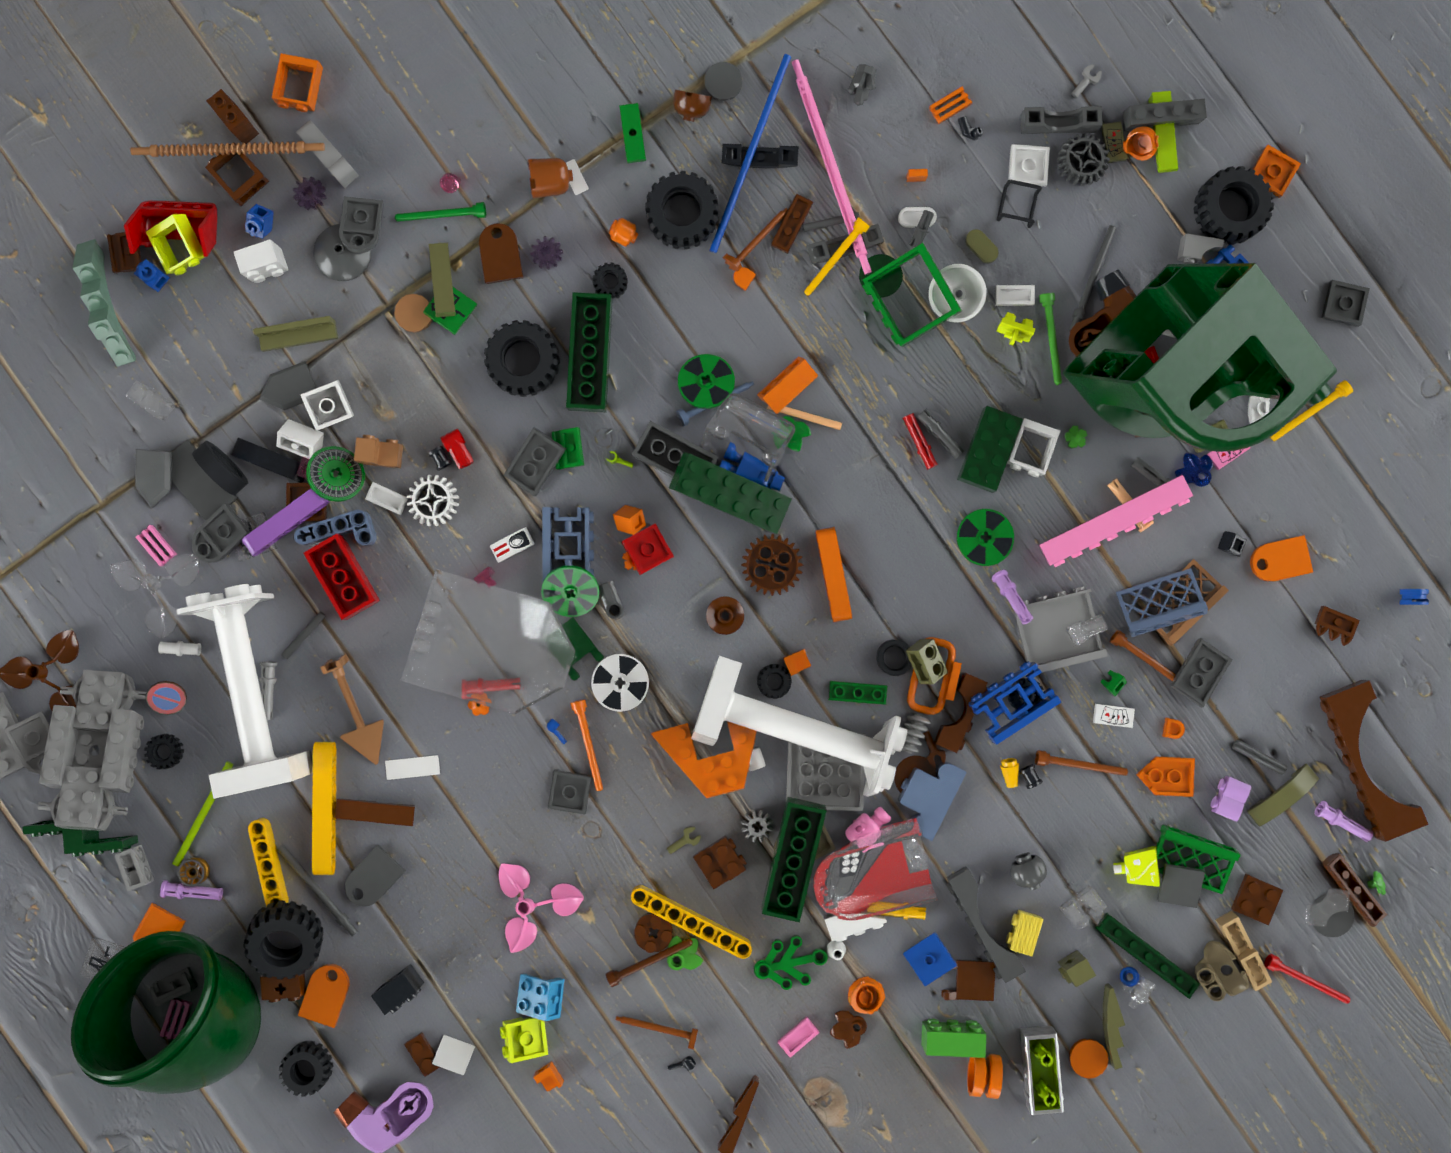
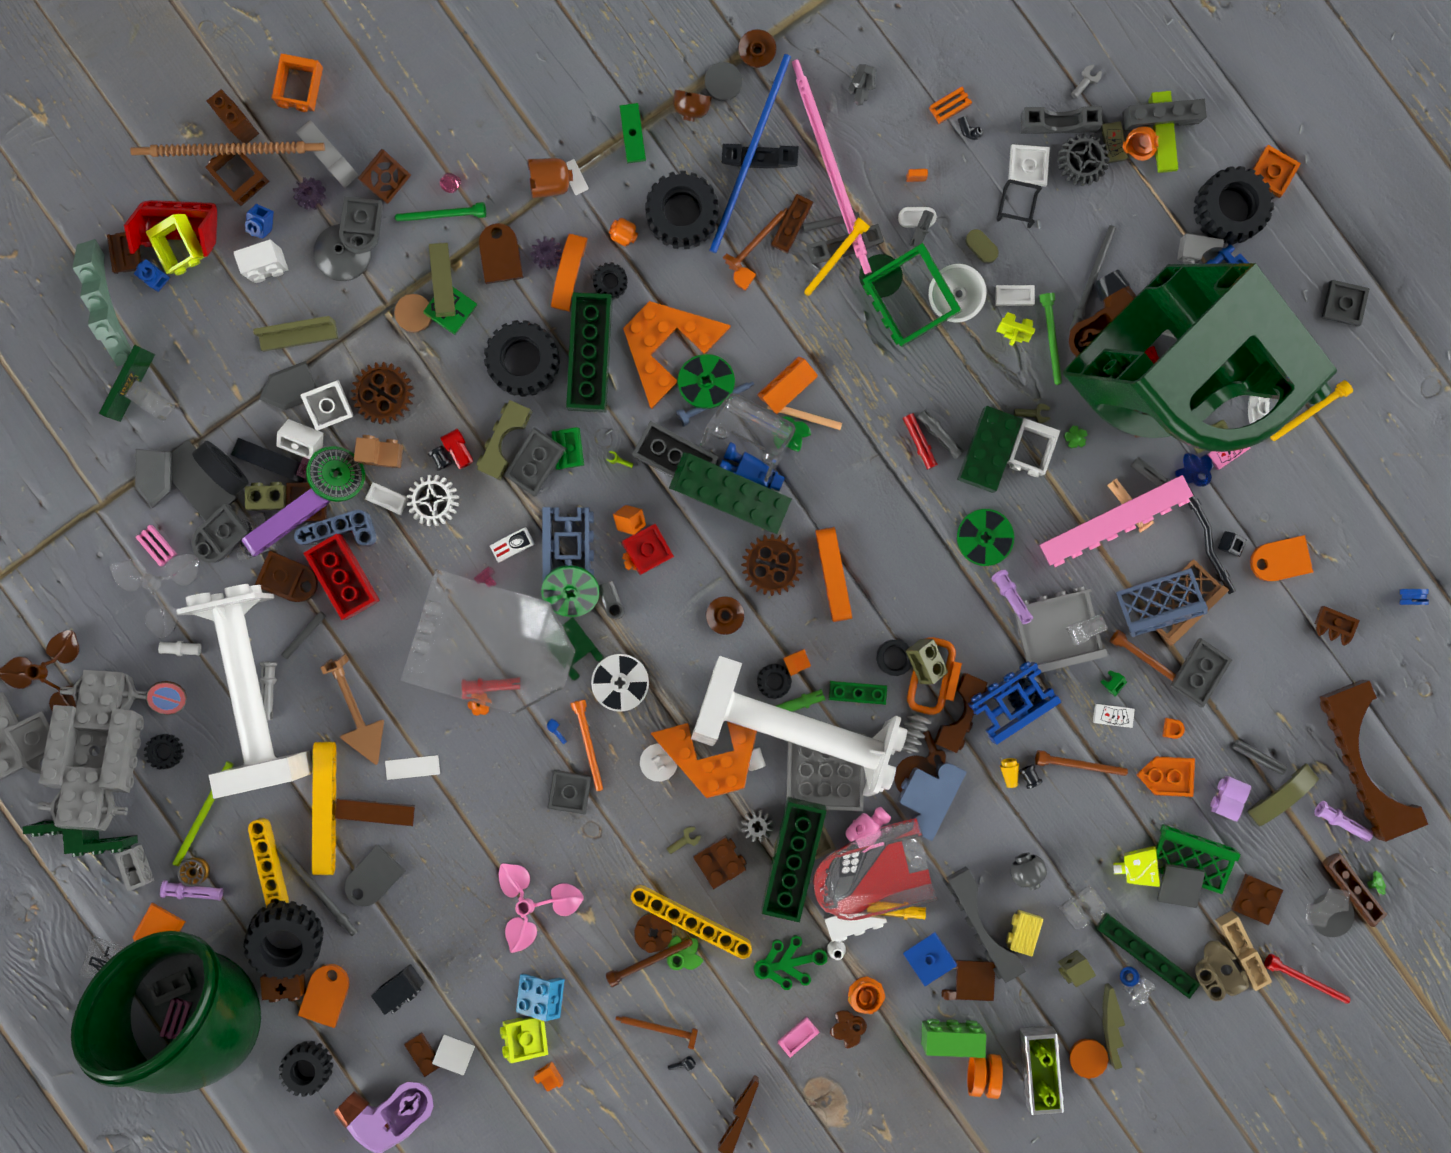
none -> dark green tile [99,345,155,422]
none -> olive brick [245,482,286,511]
none -> reddish brown tile [255,551,318,602]
none -> reddish brown gear [351,362,415,425]
none -> reddish brown piece [357,149,411,204]
none -> olive arch [476,400,533,481]
none -> orange slope [551,234,588,312]
none -> orange wing [623,301,731,409]
none -> white piece [640,743,677,782]
none -> reddish brown dish [738,29,776,68]
none -> bright green pin [776,689,825,712]
none -> olive bar [1014,404,1050,424]
none -> black bar [1187,485,1236,594]

